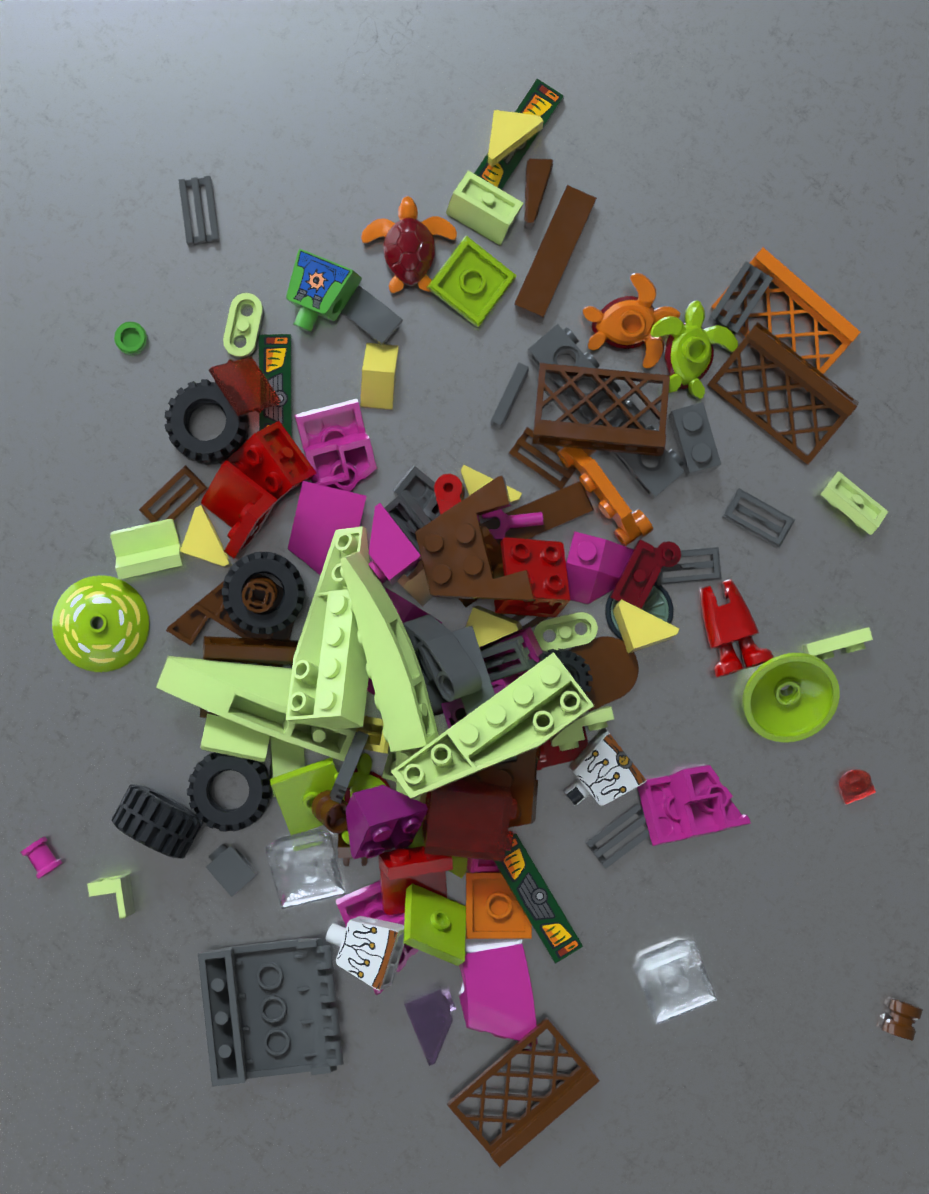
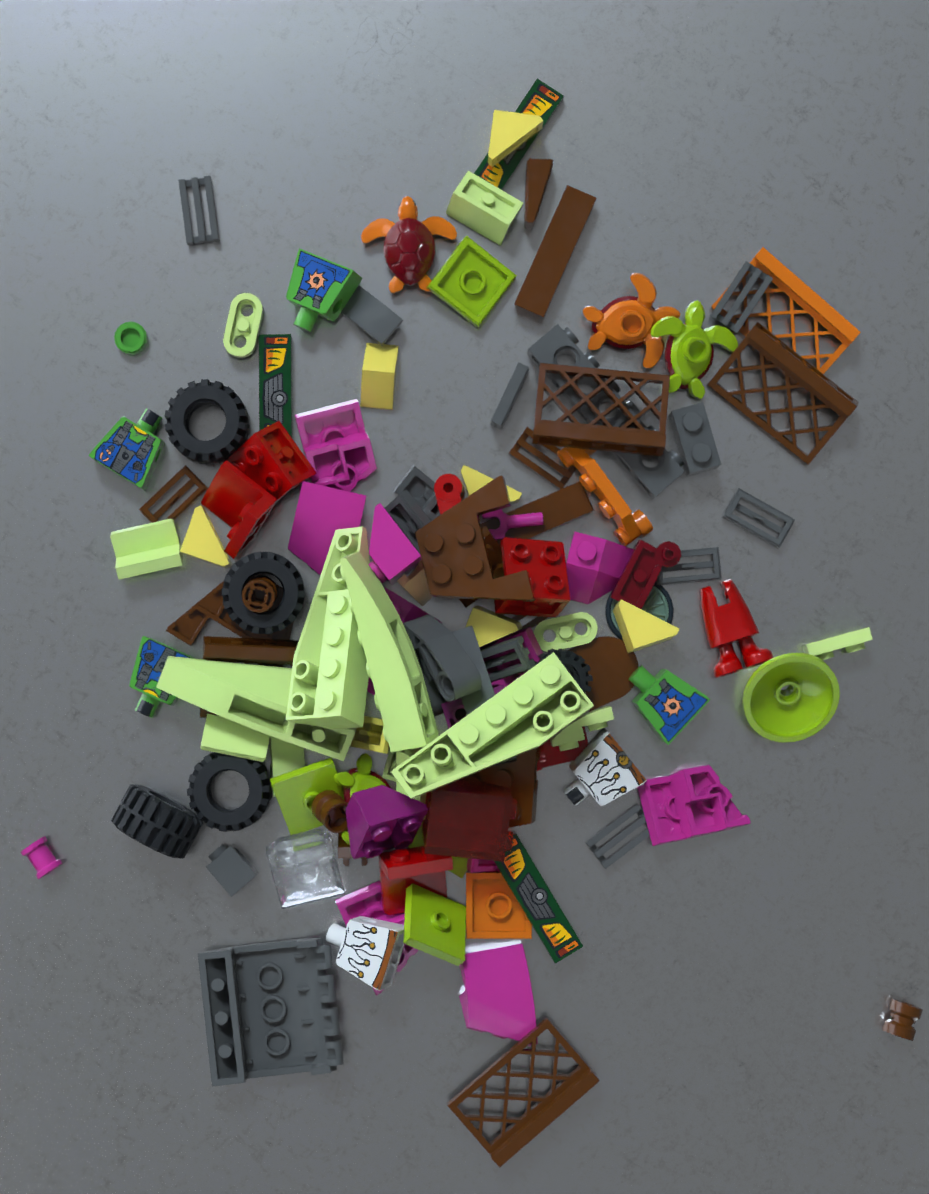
lime dish [52,575,150,672] -> none
yellowish green panel [87,874,135,919] -> none
clear red piece [209,357,281,416] -> none
dark grey tile [330,731,369,803] -> none
clear purple slope [404,986,457,1066] -> none
clear slope [633,940,717,1025] -> none
yellowish green plate [820,471,888,535] -> none
clear red plate [839,770,876,805] -> none
none -> torso [89,408,165,491]
none -> torso [129,636,196,718]
none -> torso [628,665,711,745]

